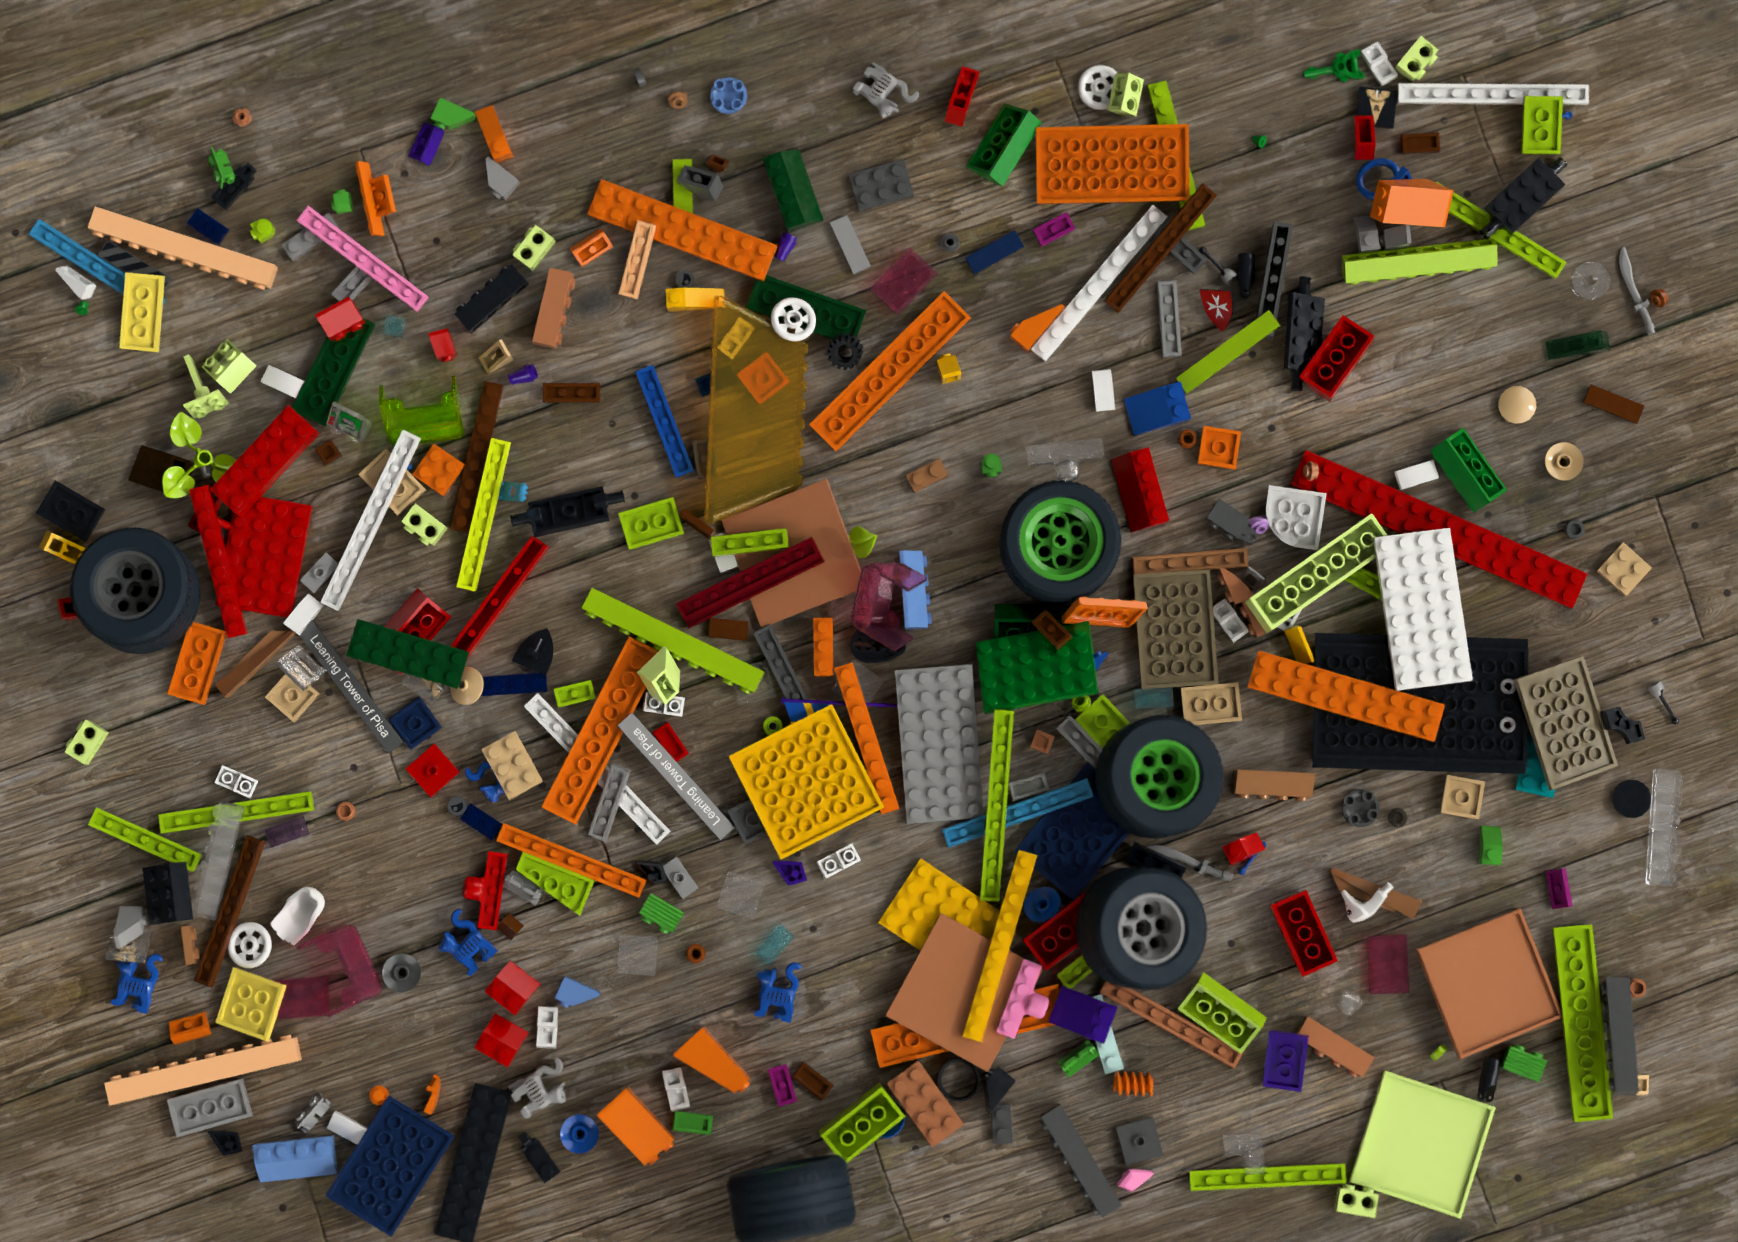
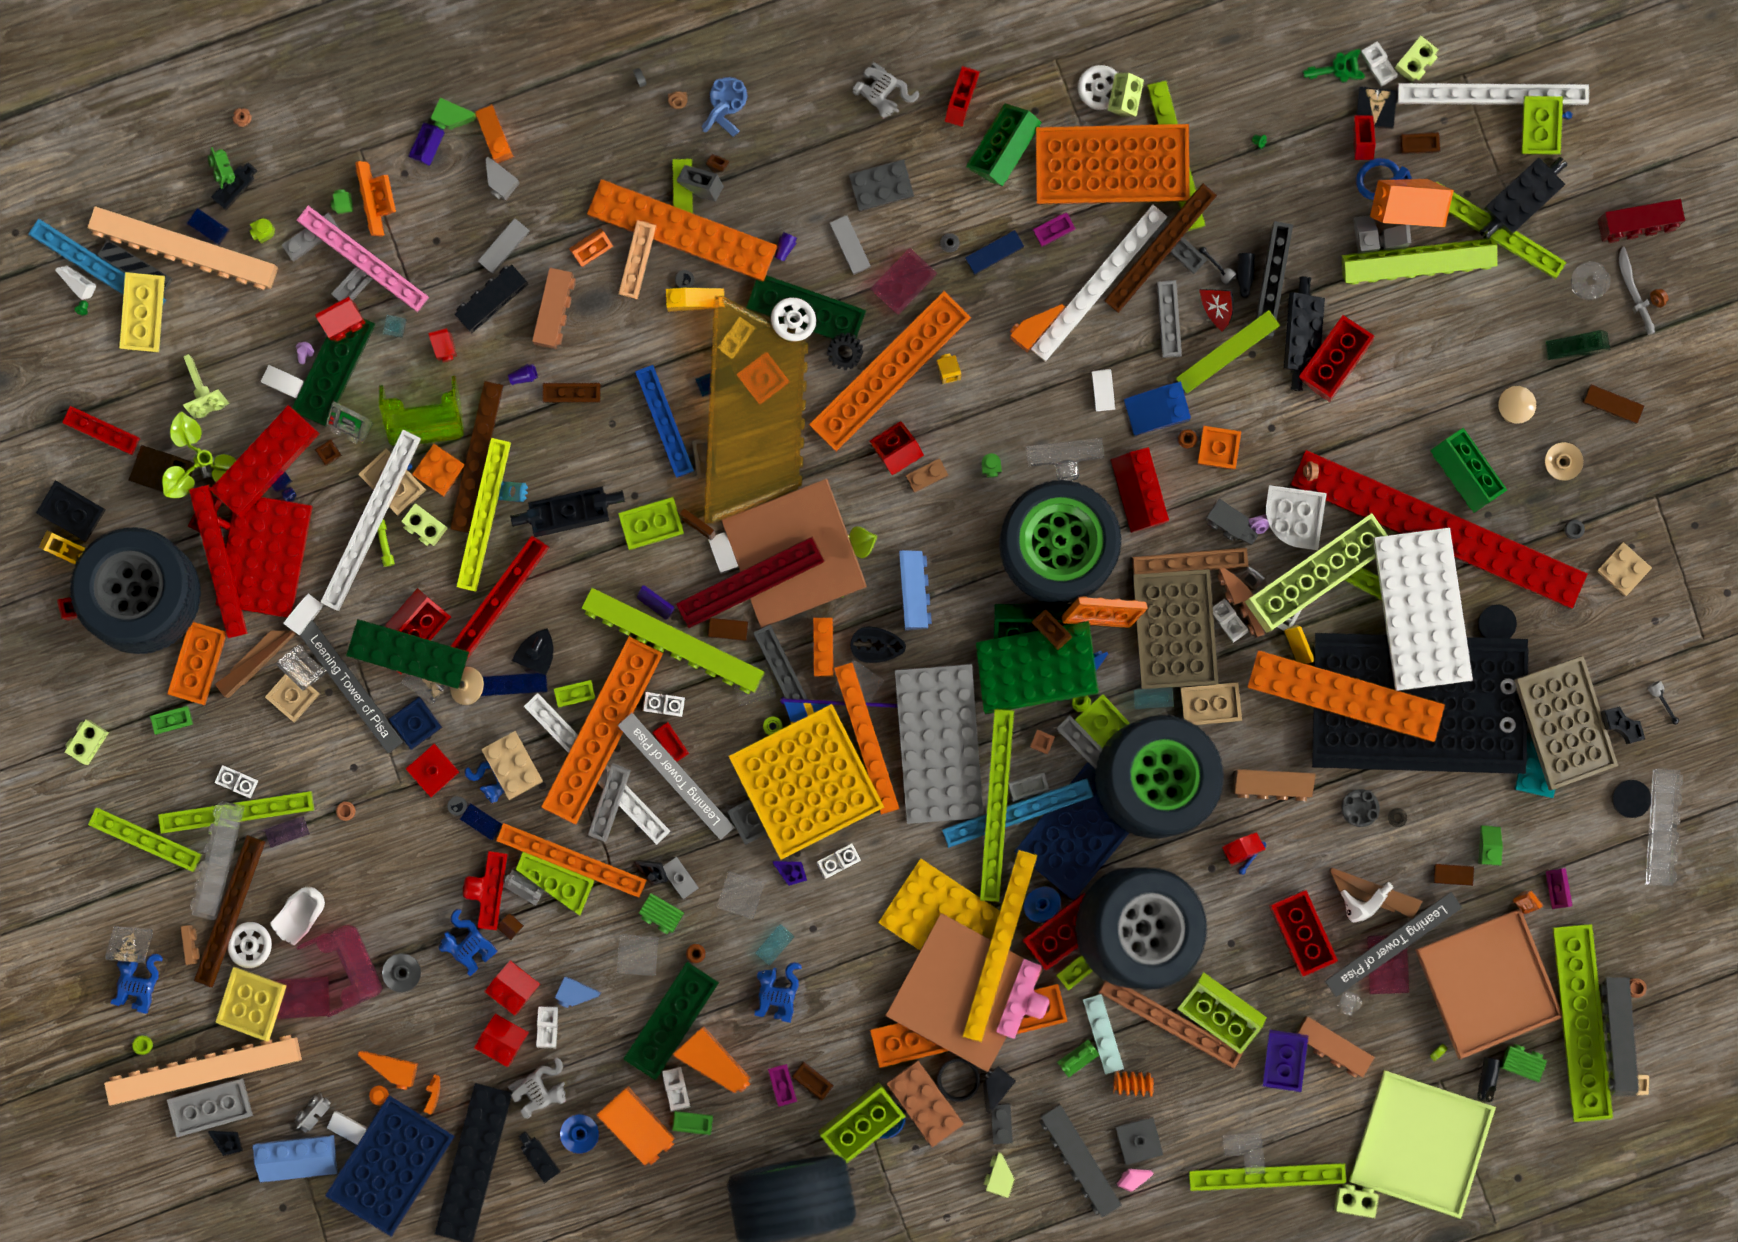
light grey slope [114,906,148,948] -> none
black brick [142,862,193,925] -> none
orange slope [168,1012,211,1045] -> none
yellowish green slope [202,339,256,394] -> none
light grey plate [300,553,339,594] -> none
tan slope [479,339,514,374] -> none
yellowish green brick [513,225,555,272] -> none
yellowish green slope [637,646,680,705] -> none
lime plate [711,528,789,557] -> none
dark green slope [763,149,824,233] -> none
clear pink windscreen [851,562,927,651] -> none
dark purple slope [1048,986,1118,1044] -> none
black plate [1126,841,1187,878] -> none
light grey sword [1148,845,1233,881] -> none
white slope [1394,460,1439,490] -> none
tan plate [1440,775,1485,820] -> none
none -> red plate [62,406,140,455]
none -> lime tile [132,1035,153,1055]
none -> bright green plate [150,706,193,735]
none -> clear blue plate [272,471,297,502]
none -> lavender plate [296,342,314,364]
none -> orange slope [358,1051,418,1090]
none -> lime bar [377,520,395,567]
none -> light grey tile [478,218,530,274]
none -> dark green plate [623,961,720,1081]
none -> dark purple slope [637,585,675,620]
none -> medium blue piece [701,102,739,137]
none -> red slope [869,421,924,476]
none -> yellowish green slope [983,1152,1015,1198]
none -> dark grey tile [1325,892,1462,997]
none -> reddish brown tile [1434,864,1474,886]
none -> black tile [1478,604,1517,638]
none -> orange slope [1513,891,1543,914]
none -> dark red brick [1598,199,1685,243]

